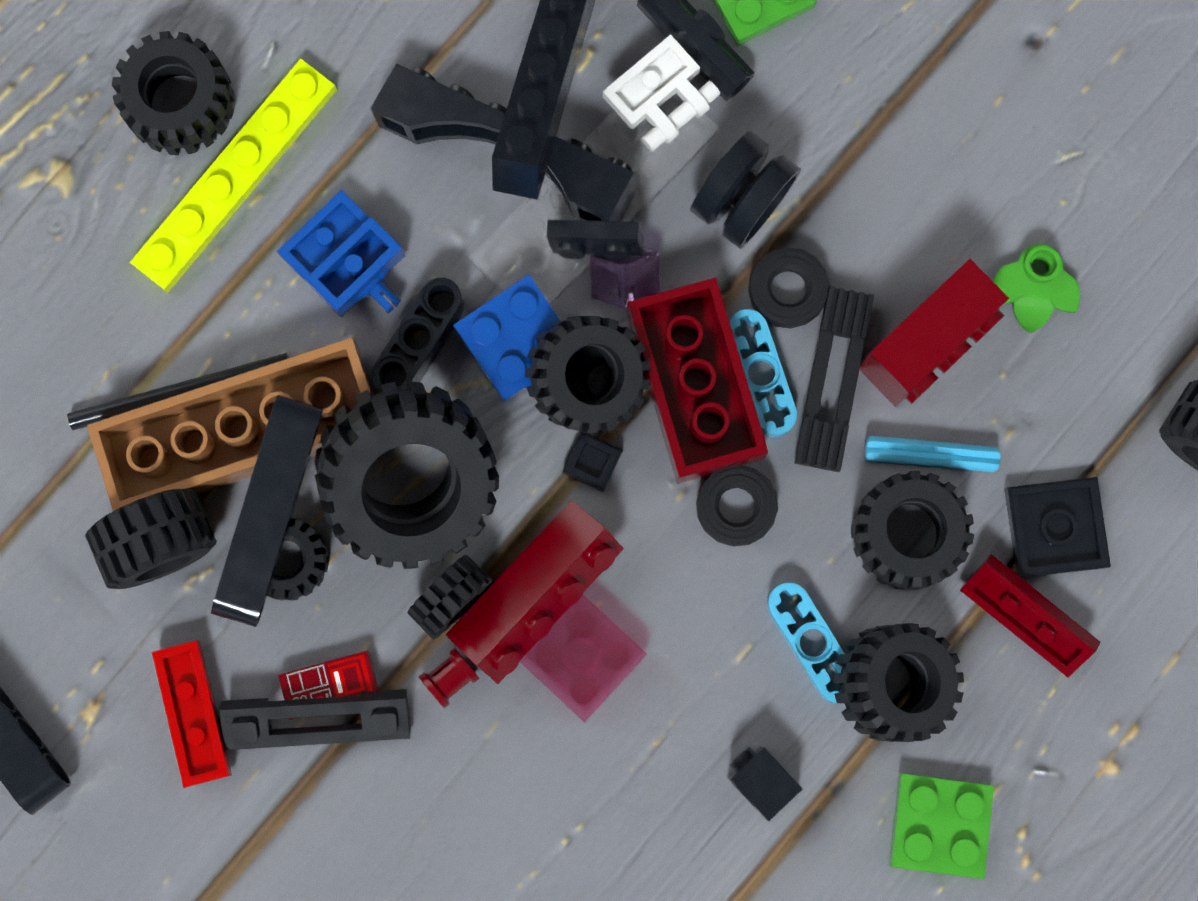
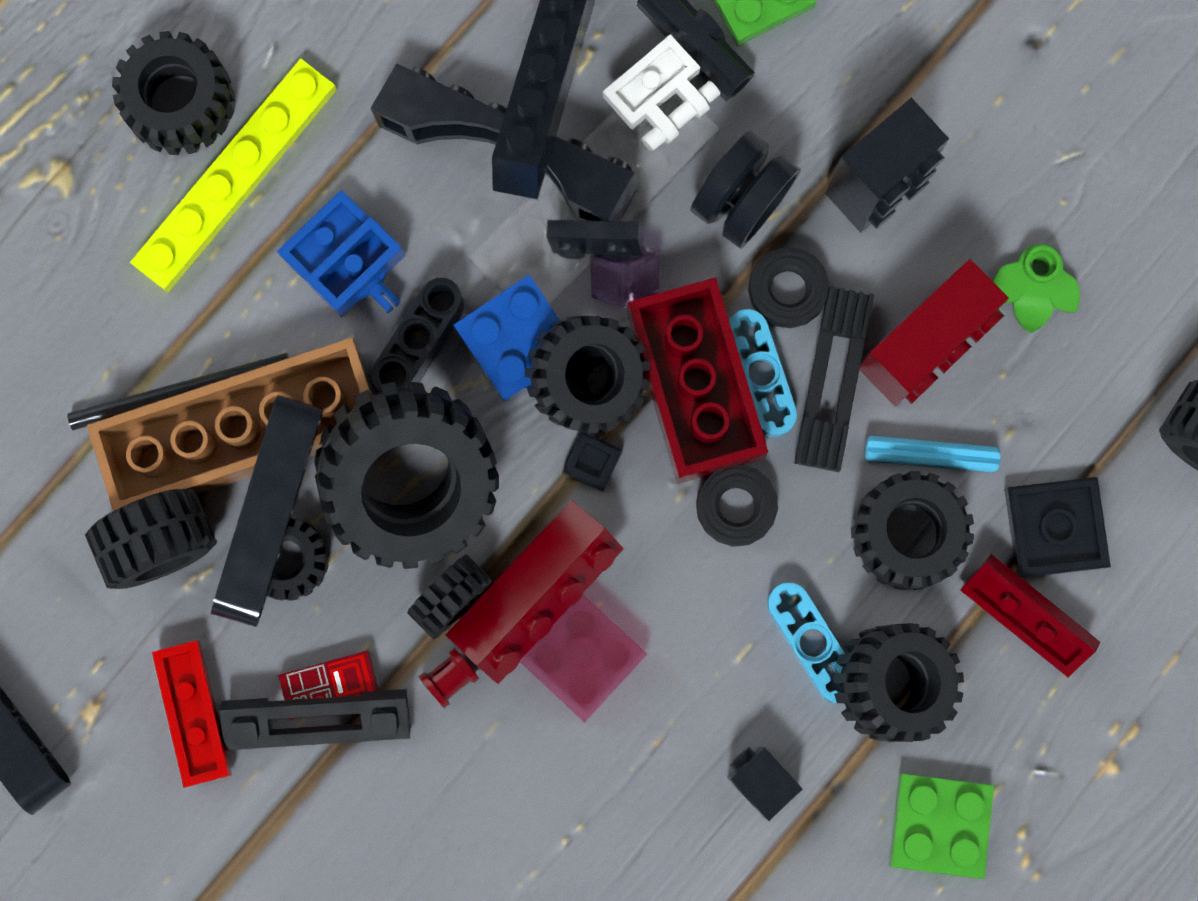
none -> black brick [825,97,949,233]

